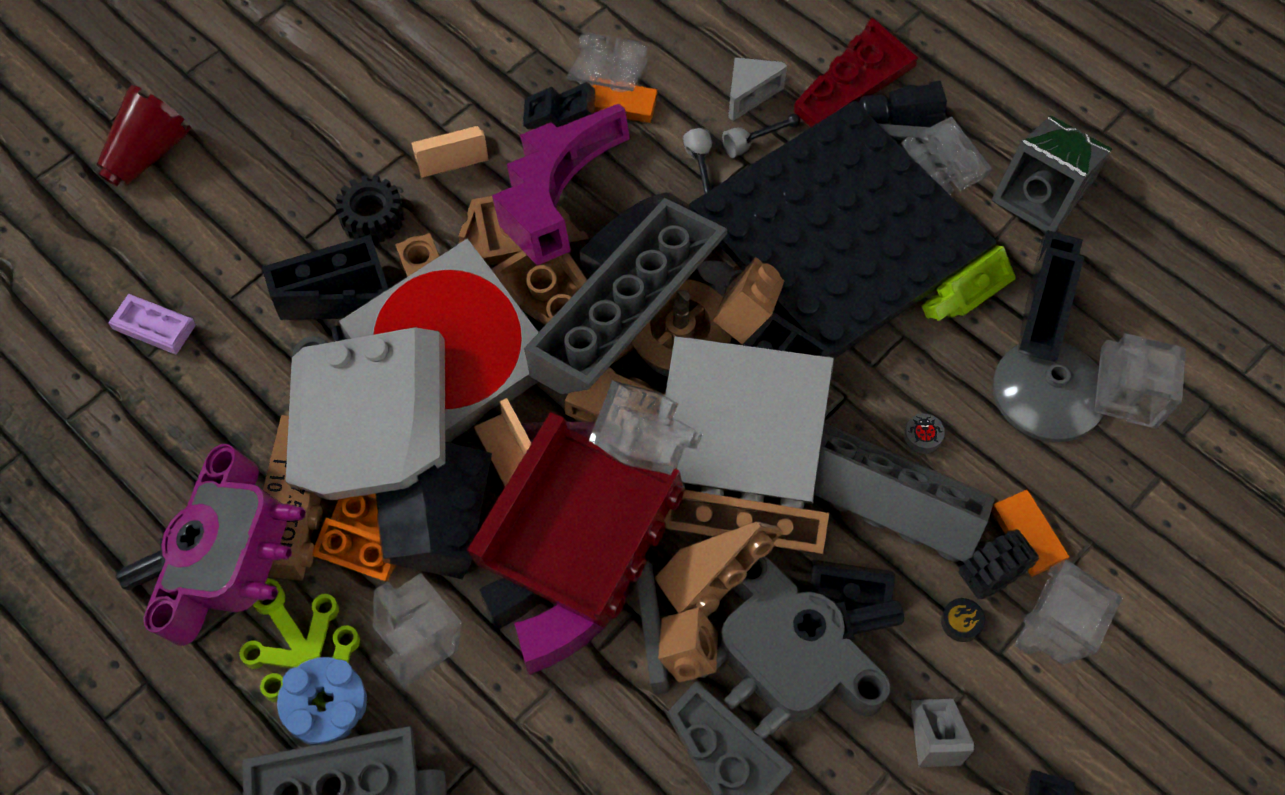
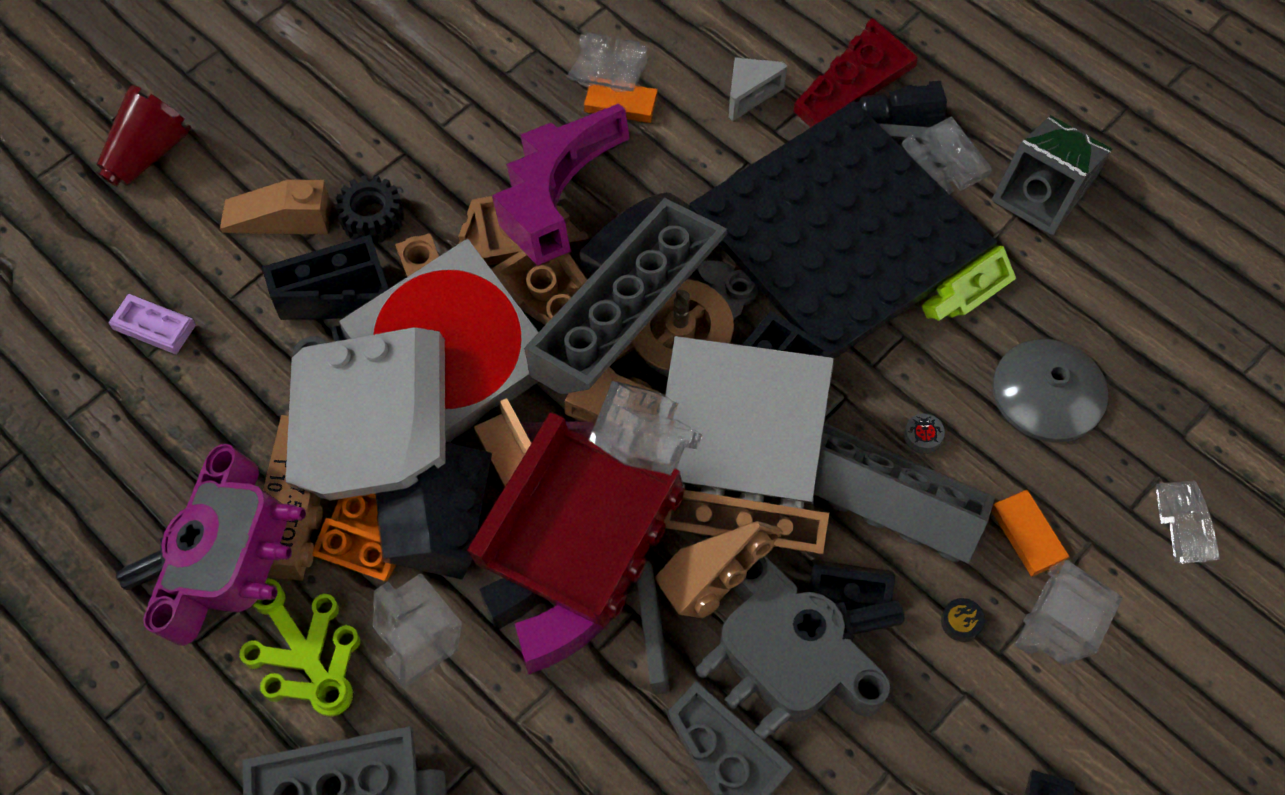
medium blue plate [277,657,367,746] -> none
light nougat panel [411,126,488,178] -> none
black slope [523,82,595,129] -> none
medium nougat brick [658,607,718,682] -> none
light grey hinge [683,128,712,193] -> none
medium nougat brick [713,257,784,344] -> none
hinge [722,114,801,158] -> none
light grey slope [911,699,974,767] -> none
black tyre [958,529,1039,600] -> none
black slope [1018,230,1085,363] -> none
clear plate [1094,333,1186,429] -> none
none -> medium nougat slope [220,179,332,234]
none -> clear slope [1156,480,1220,563]

